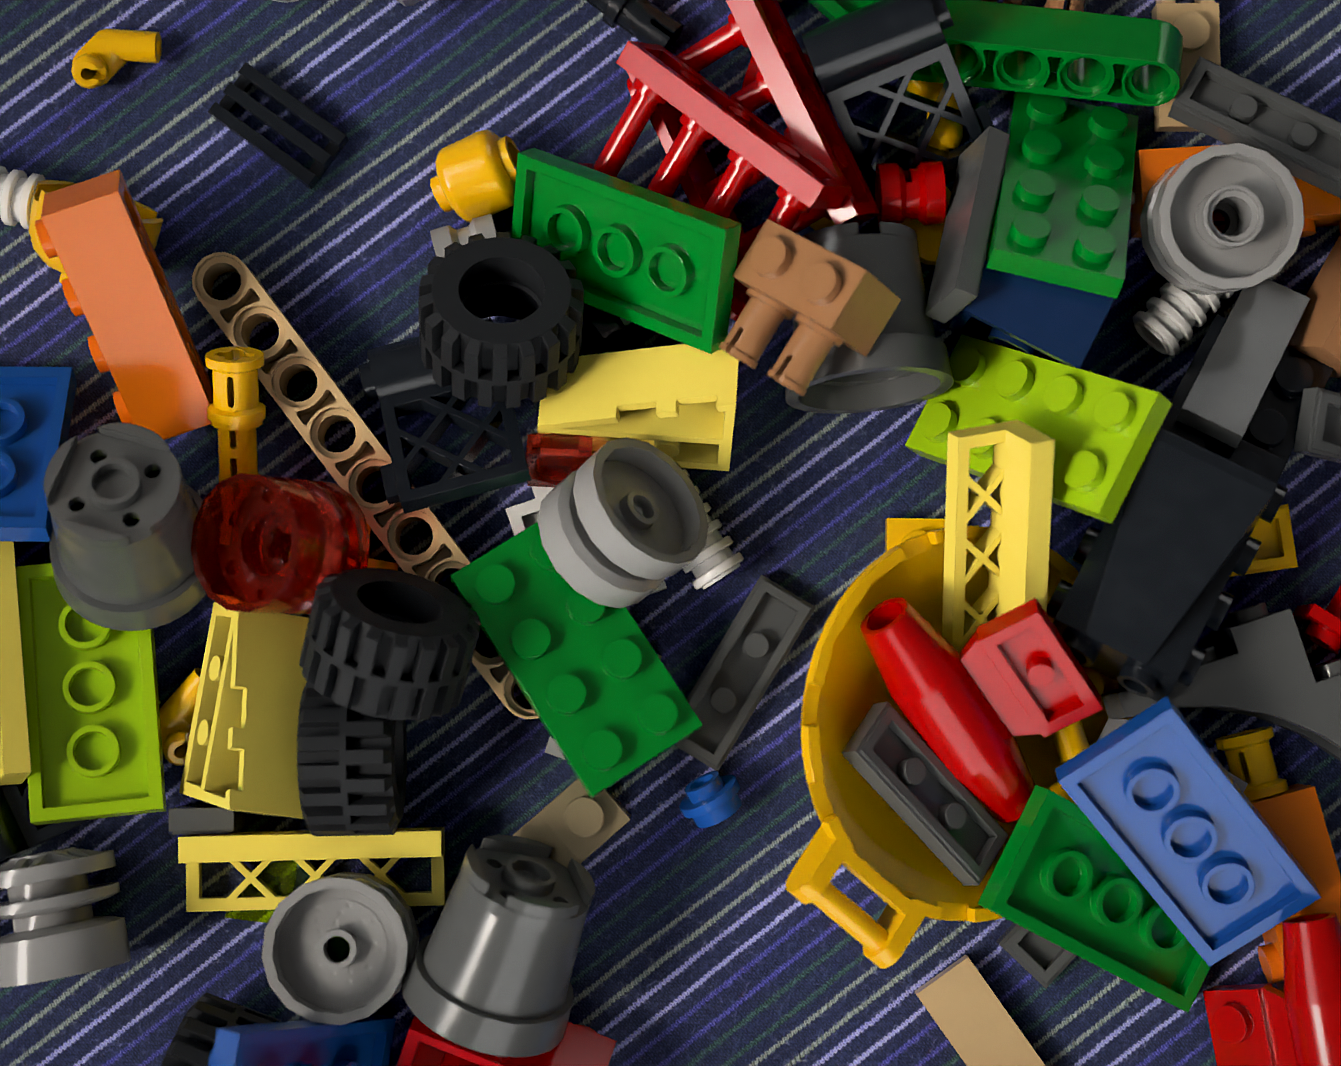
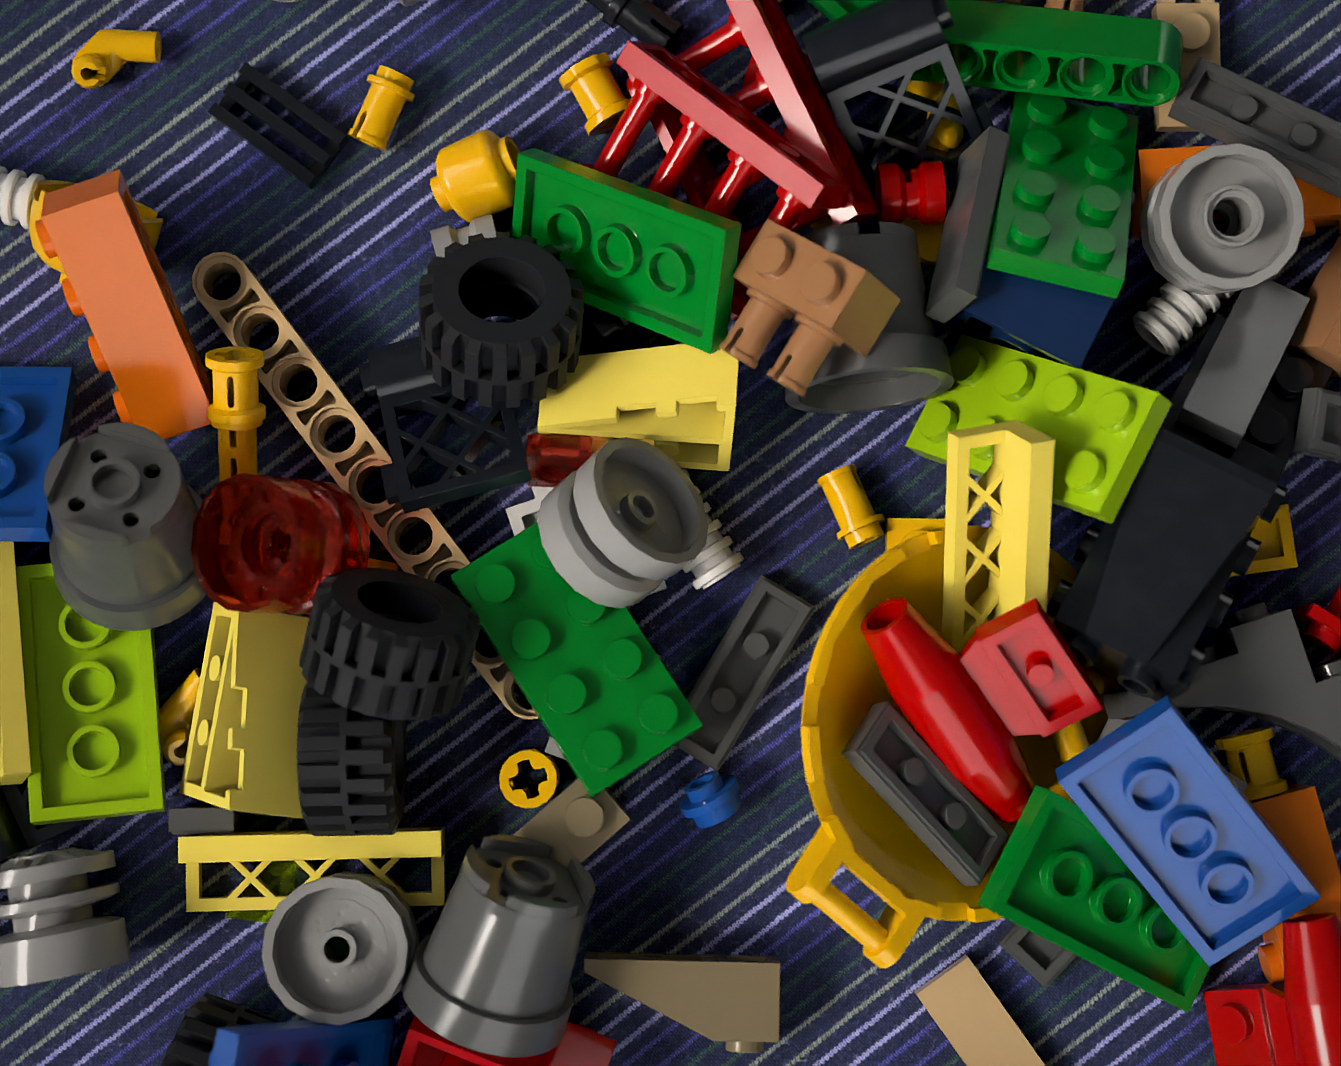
none -> yellow pin [348,65,415,151]
none -> yellow bush [499,749,560,809]
none -> yellow bush [559,52,631,137]
none -> dark tan slope [584,952,780,1053]
none -> yellow pin [817,464,885,549]

